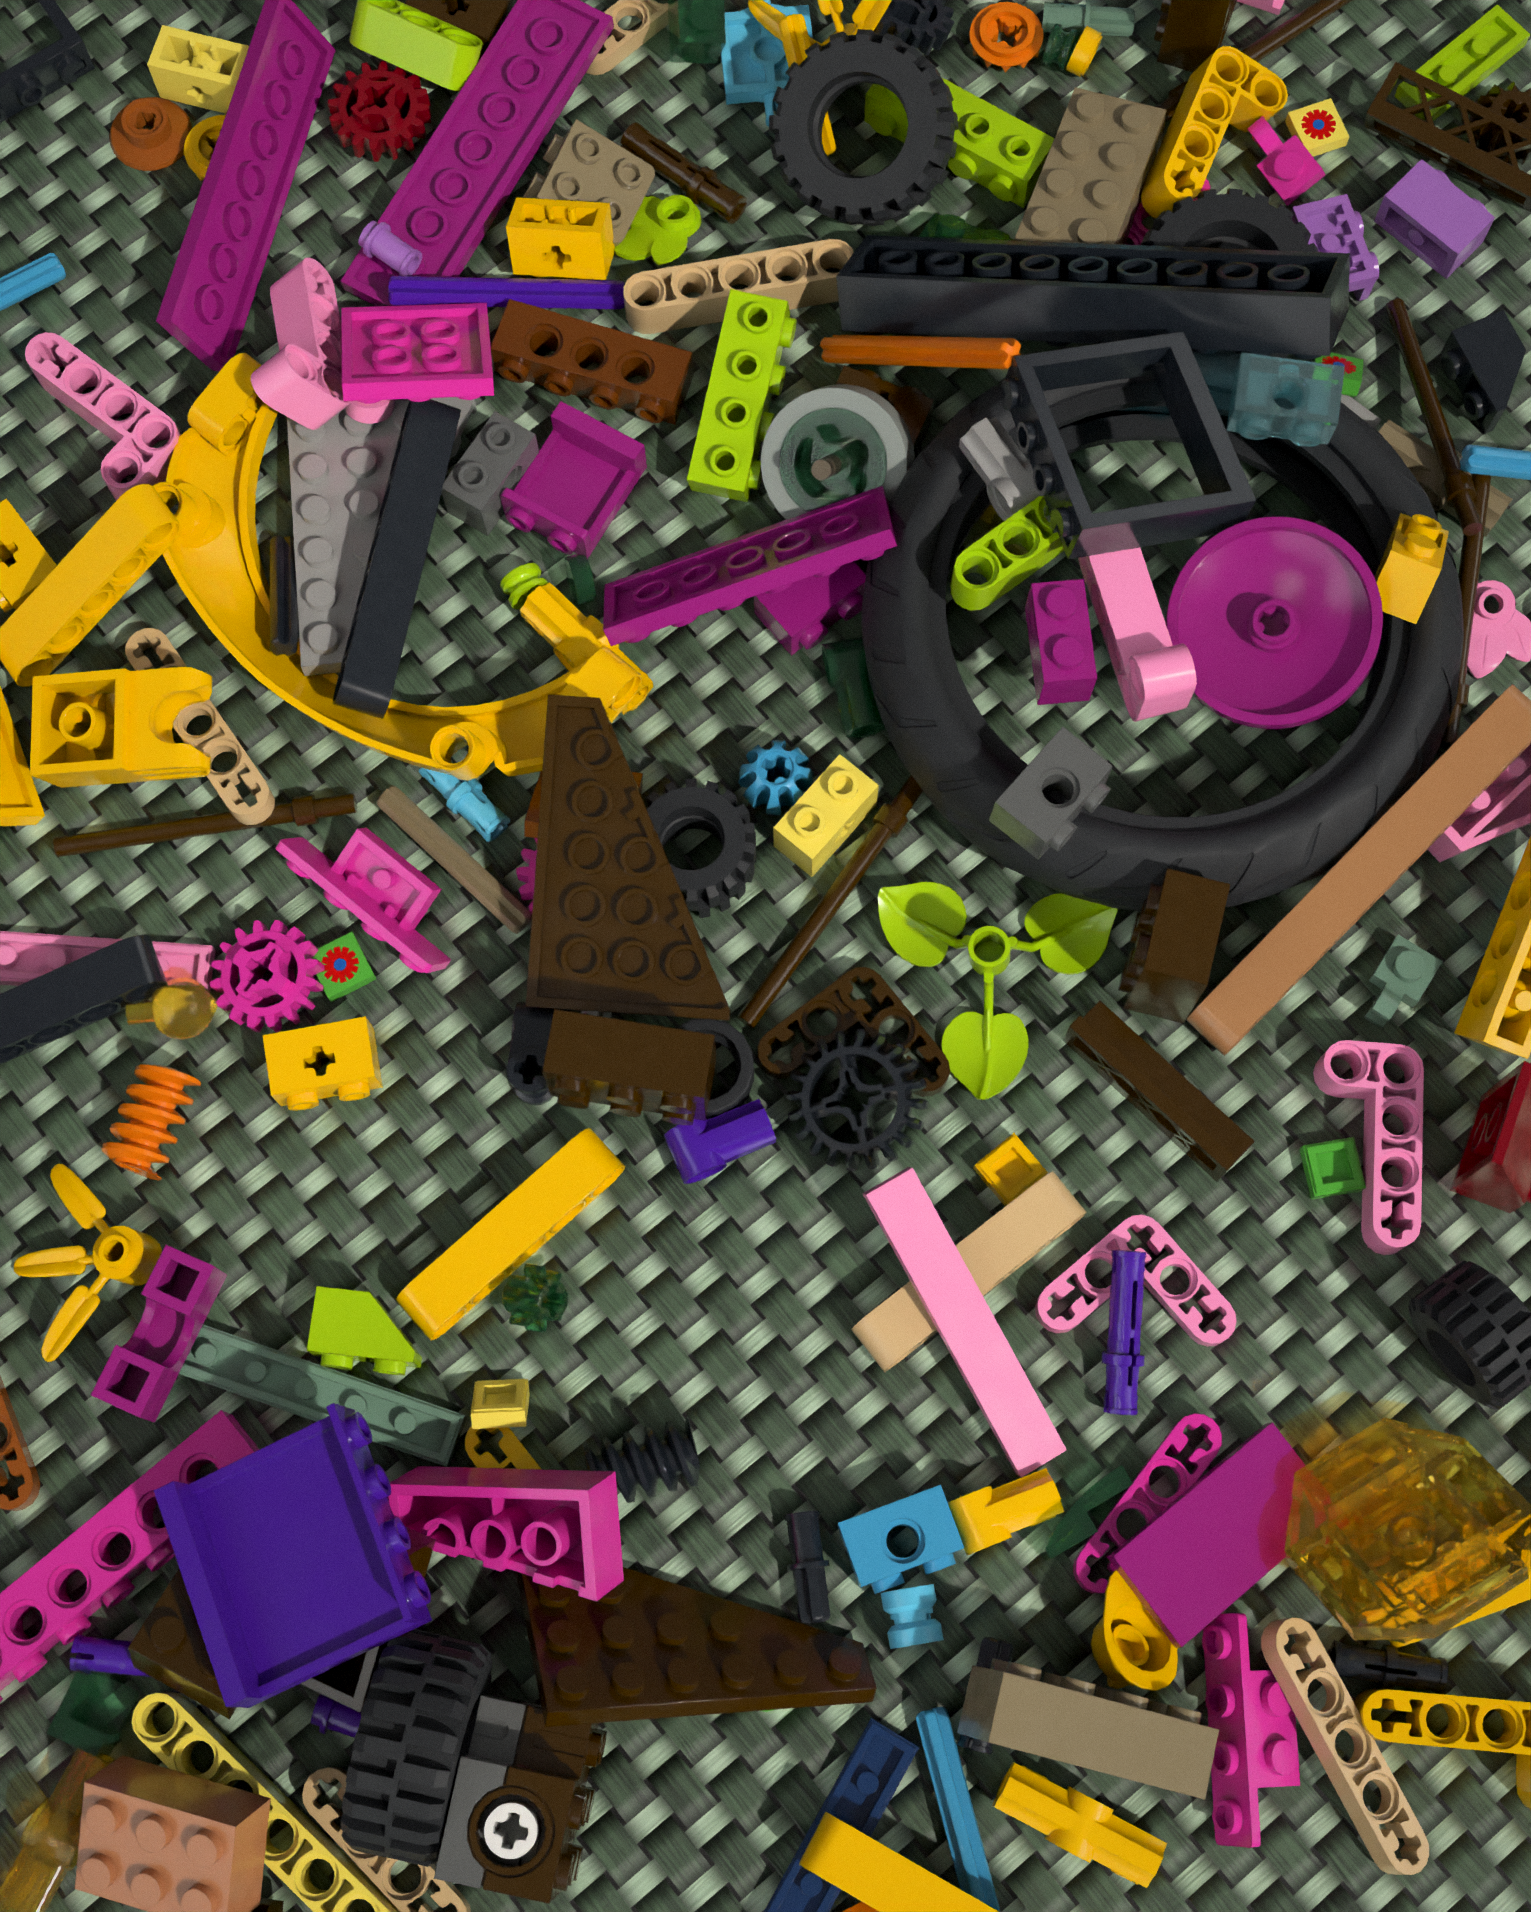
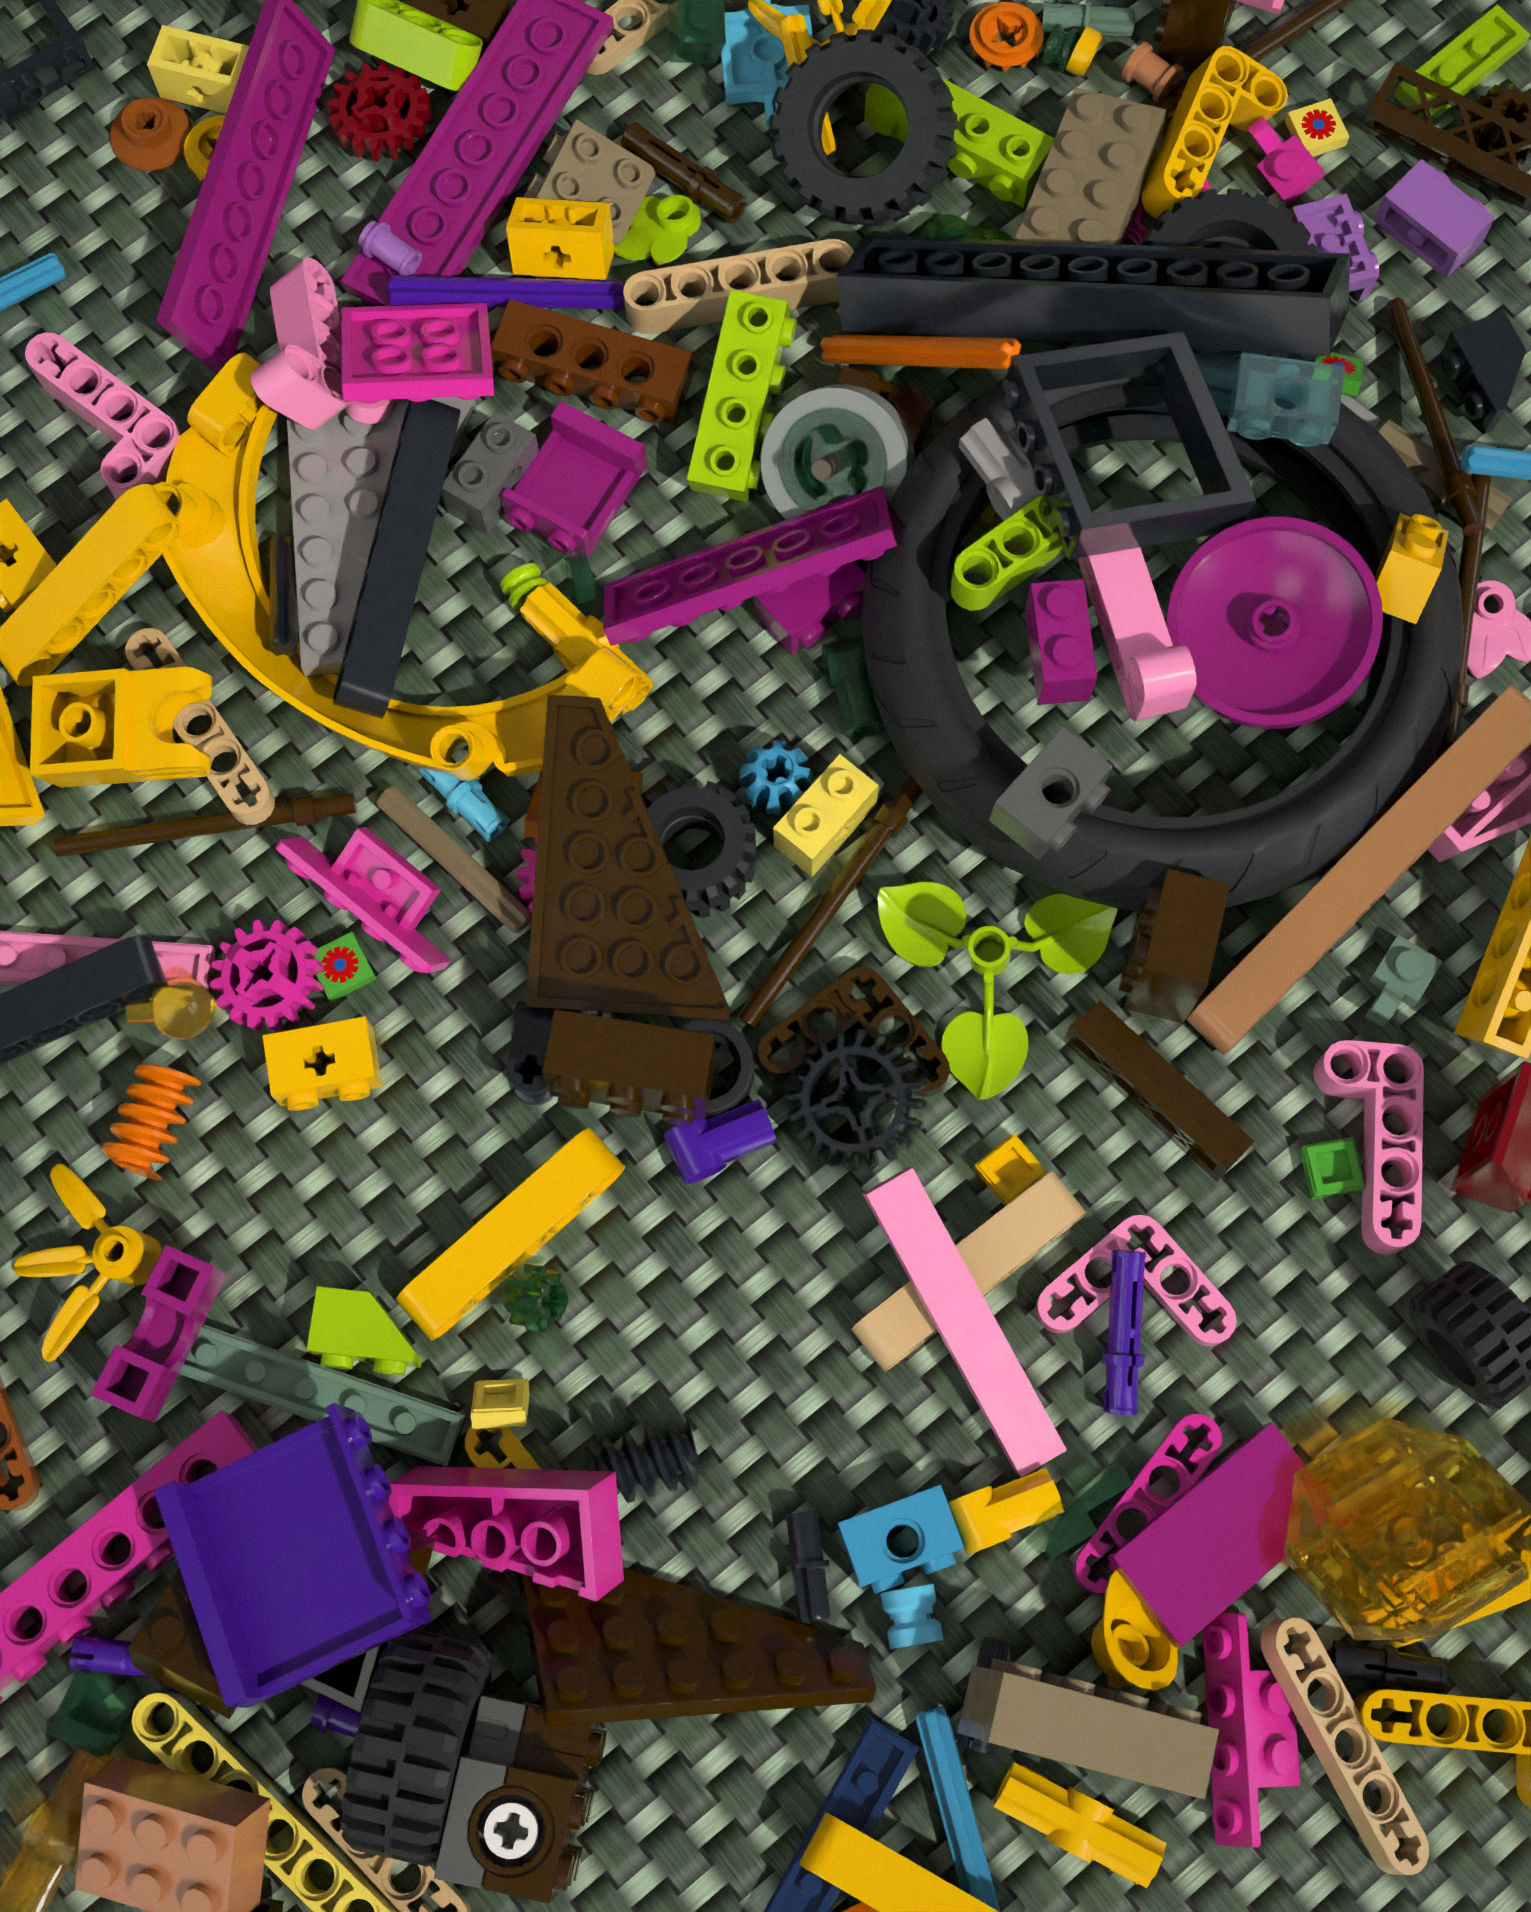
none -> nougat bush [1121,42,1184,104]

